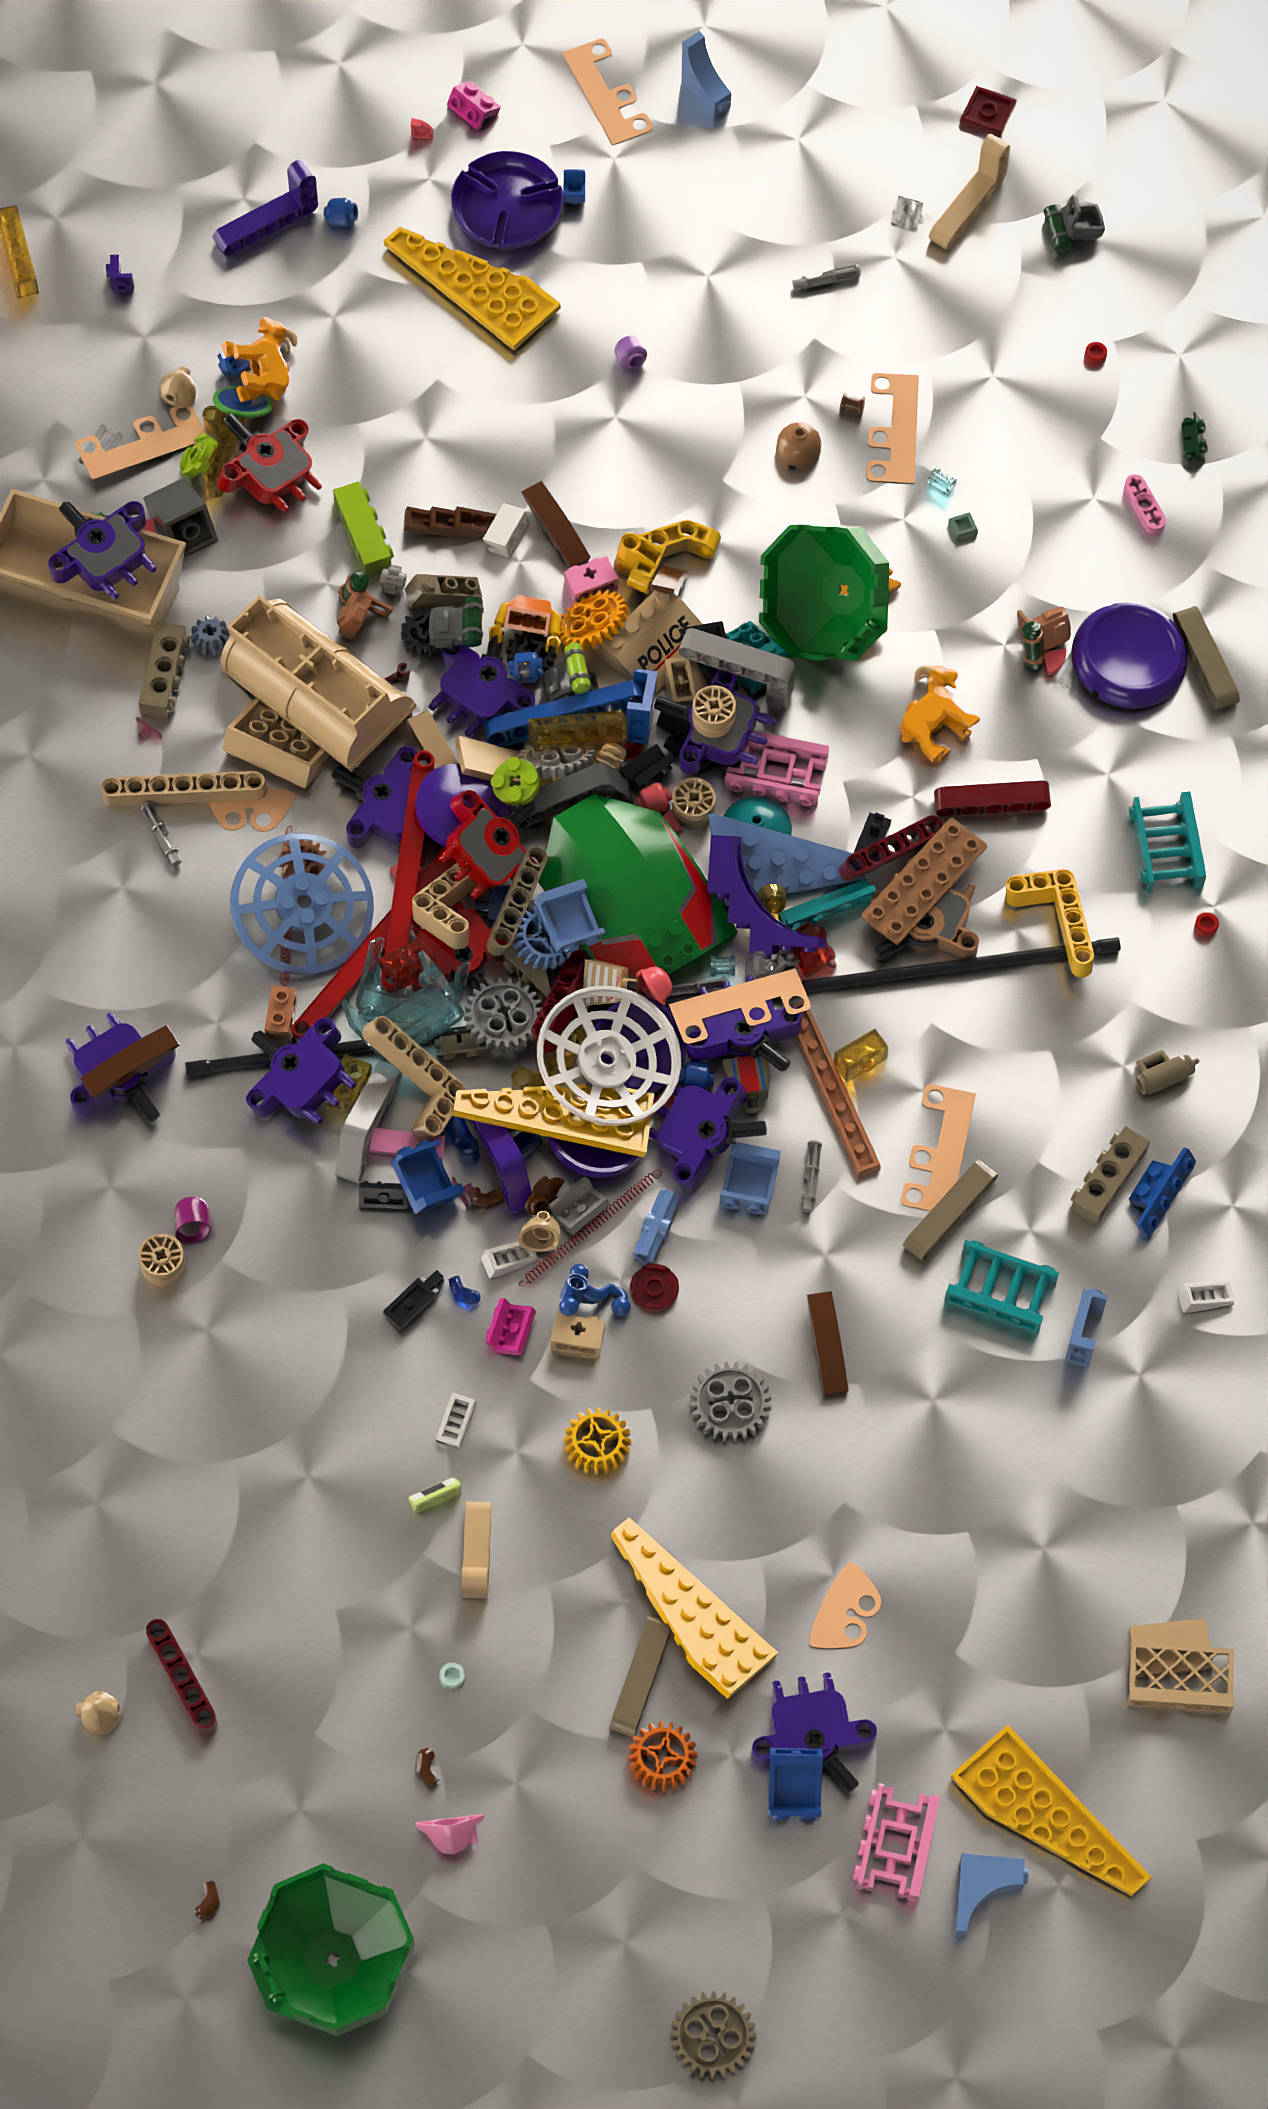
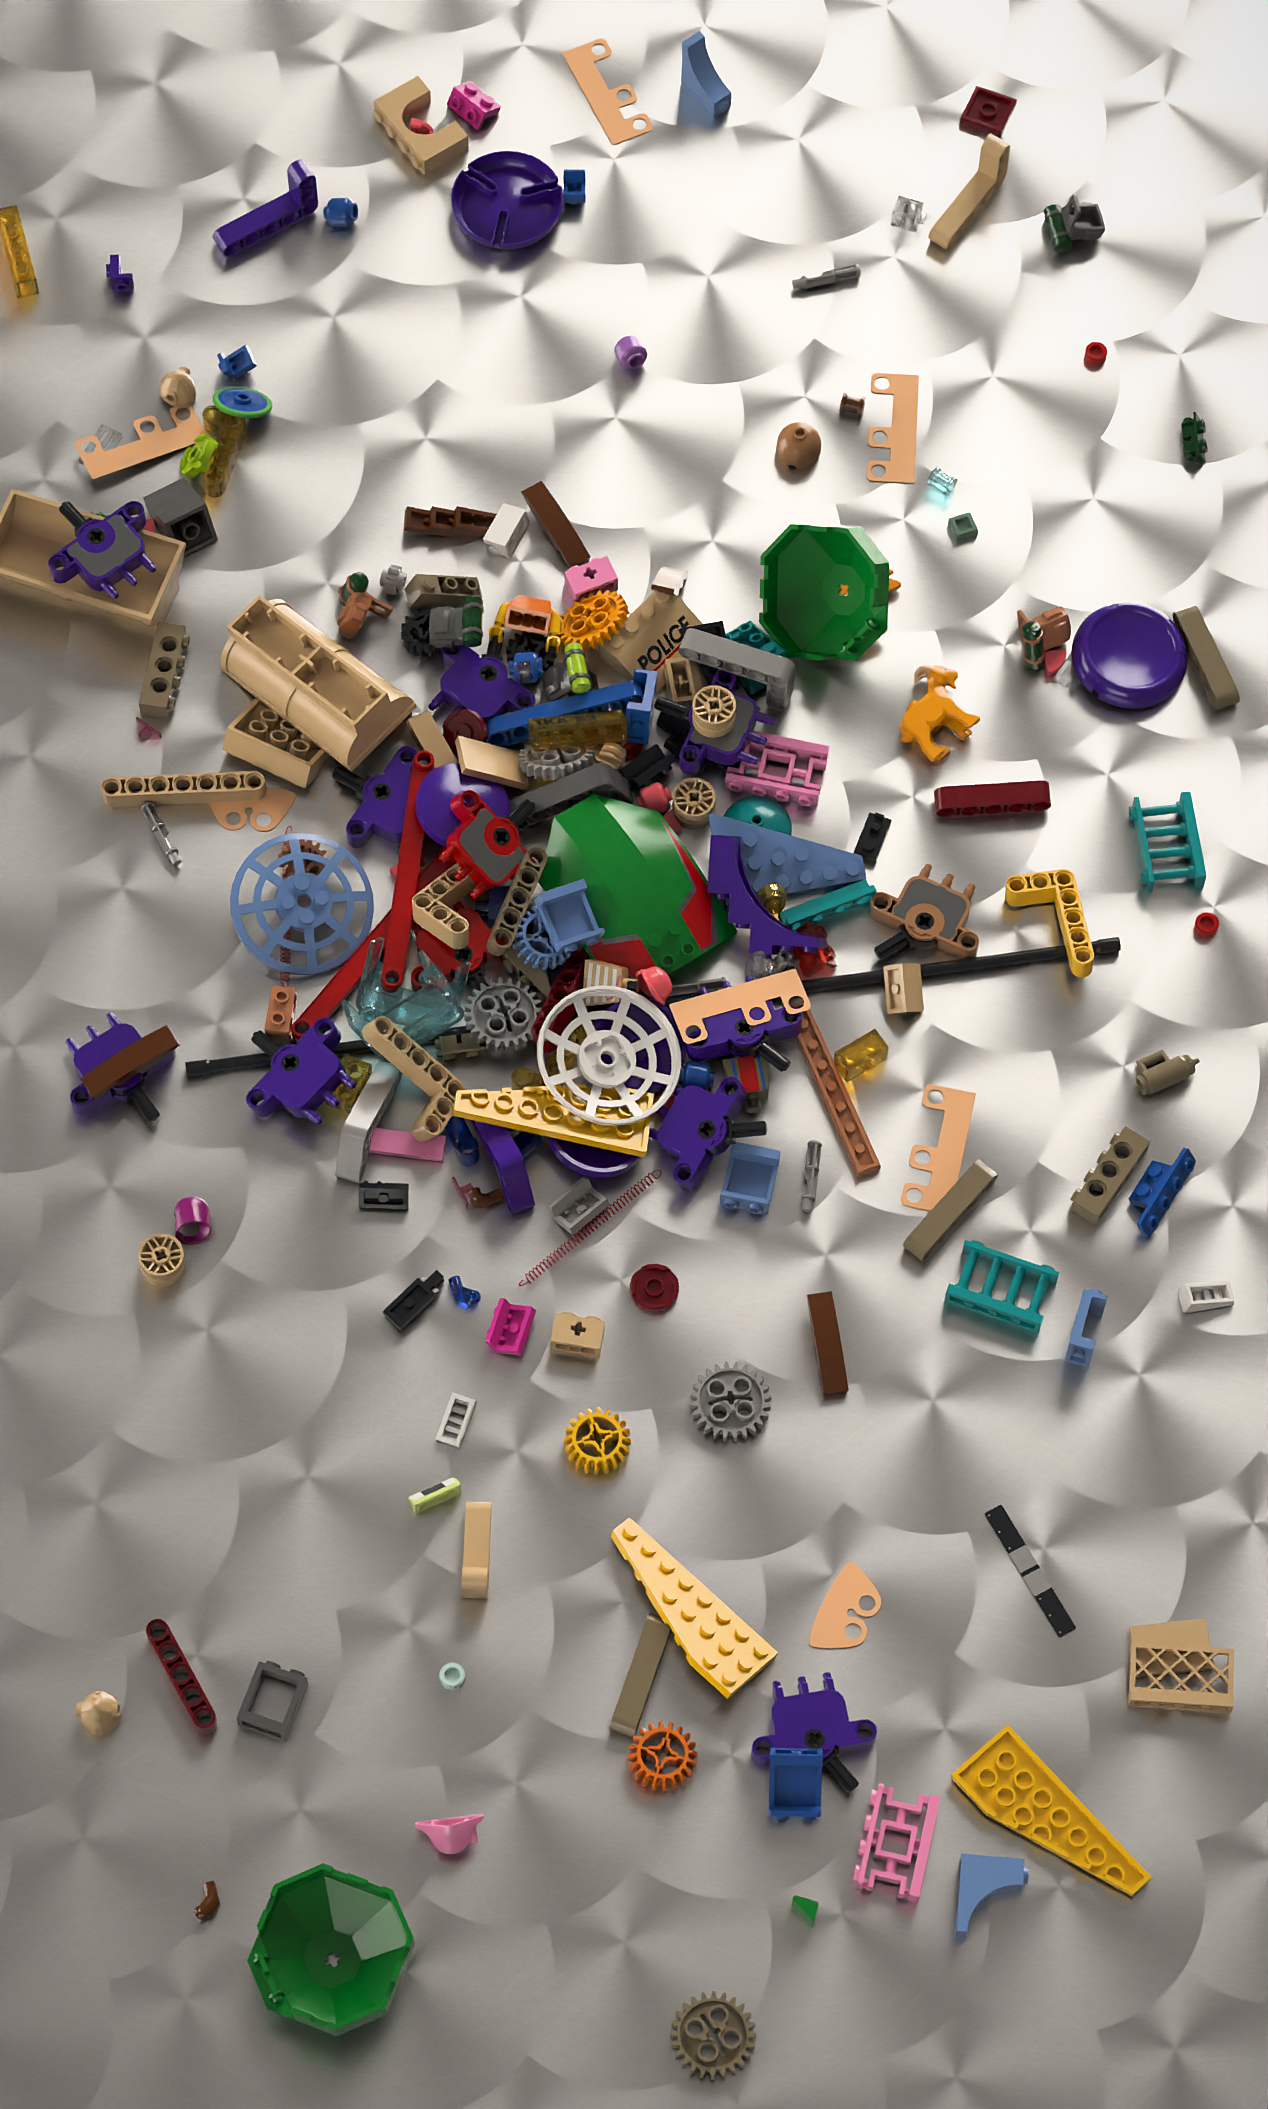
sand blue gear [191,615,230,656] -> none
piece [217,414,322,513] -> none
light orange animal [221,317,298,402] -> none
lime brick [333,481,394,576] -> none
clear red bracket [378,939,437,991] -> none
yellow wing [384,227,561,350] -> none
dark red hand [384,662,411,682] -> none
blue panel [390,1139,465,1214] -> none
reddish brown arm [415,1748,439,1788] -> none
white slope [481,1241,539,1279] -> none
lime plate [491,757,540,806] -> none
tan helmet [518,1211,562,1252] -> none
reddish brown plate [525,1176,565,1216] -> none
blue piece [559,1264,631,1316] -> none
yellow connector [614,520,721,594] -> none
medium blue piece [633,1189,680,1264] -> none
clear light blue bush [710,955,735,977] -> none
dark red beam [839,815,943,882] -> none
medium nougat bracket [861,818,987,945] -> none
bright pink beam [1124,474,1166,535] -> none
none -> dark grey window [237,1661,309,1742]
none -> tan arch [373,75,469,174]
none -> dark red tile [442,709,488,755]
none -> green slope [792,1895,819,1927]
none -> tan panel [883,963,924,1014]
none -> black sticker [985,1505,1076,1637]

